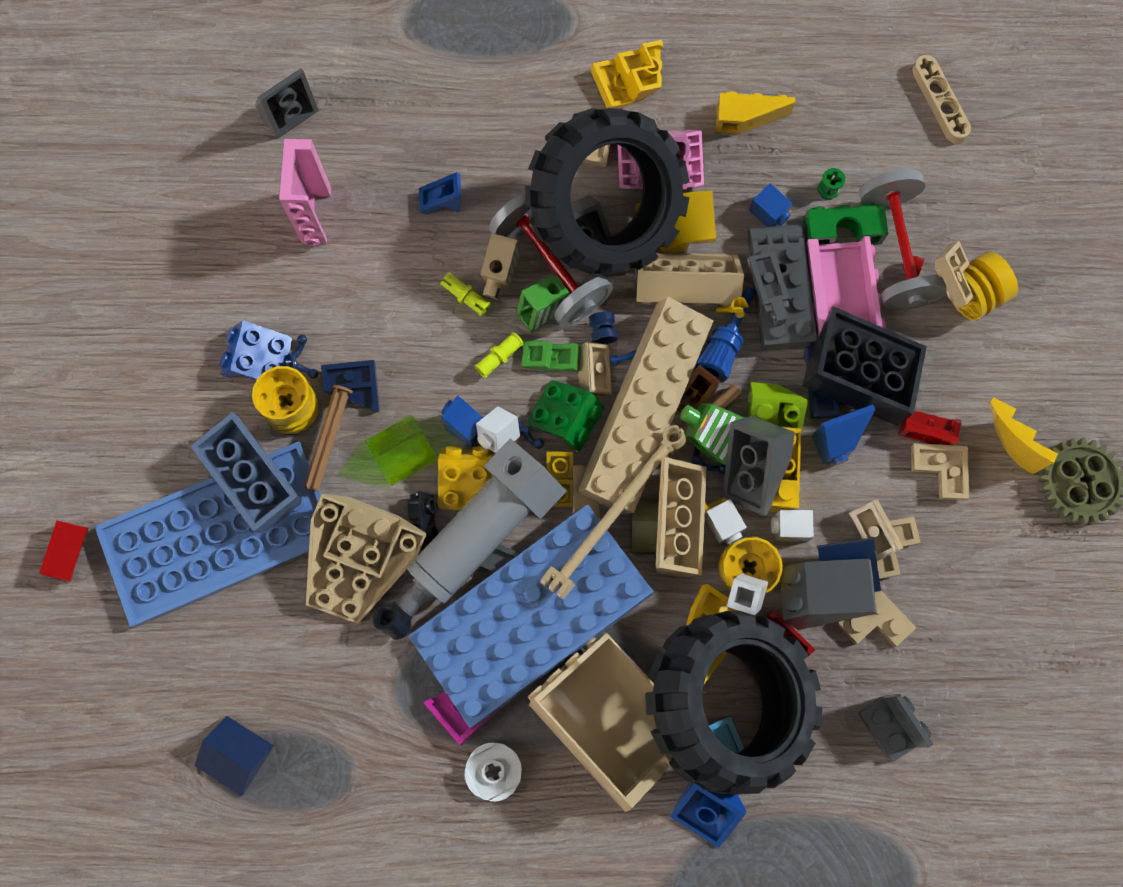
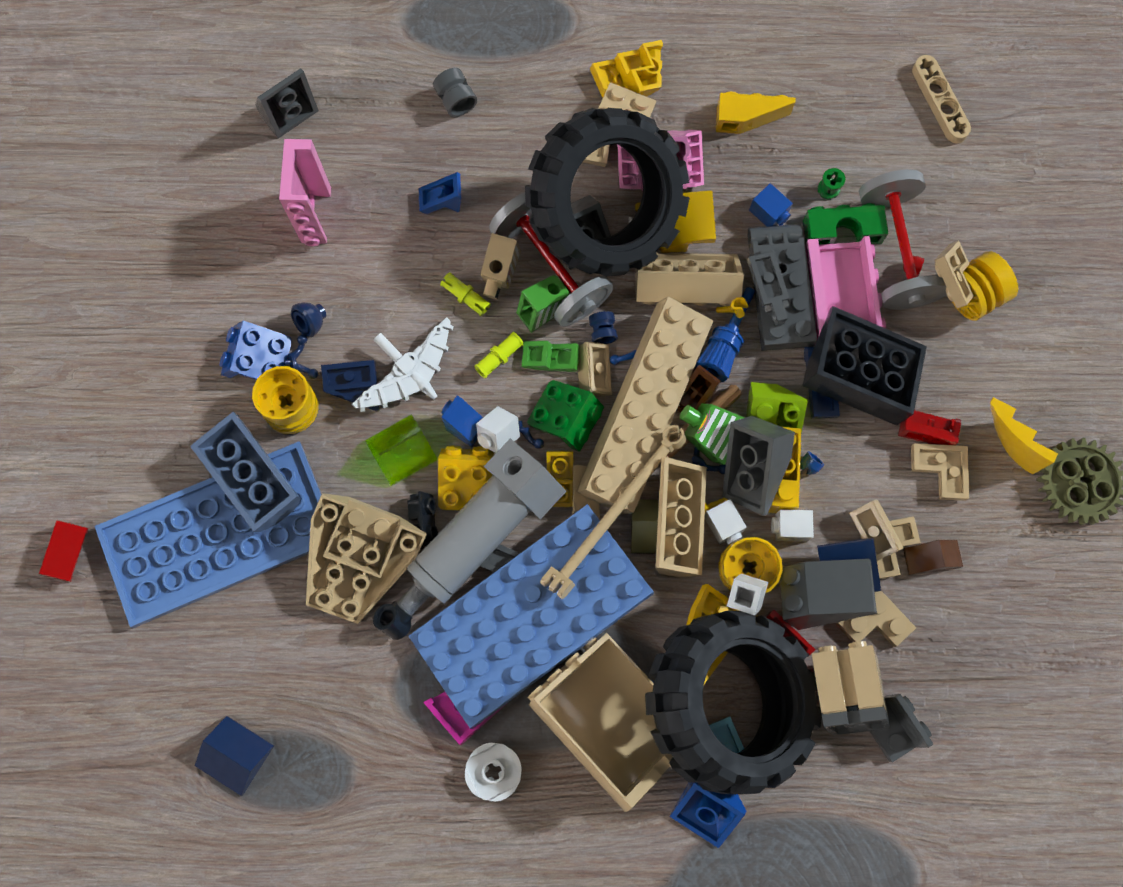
medium nougat axle [304,385,353,491] -> none
blue slope [812,405,875,466] -> none
none -> dark blue brick [291,302,327,338]
none -> white bar [352,317,454,412]
none -> dark grey wheel [433,68,477,117]
none -> tan plate [598,82,656,117]
none -> blue hinge [800,451,824,475]
none -> tan piece [812,641,890,736]
none -> reddish brown slope [903,540,963,575]

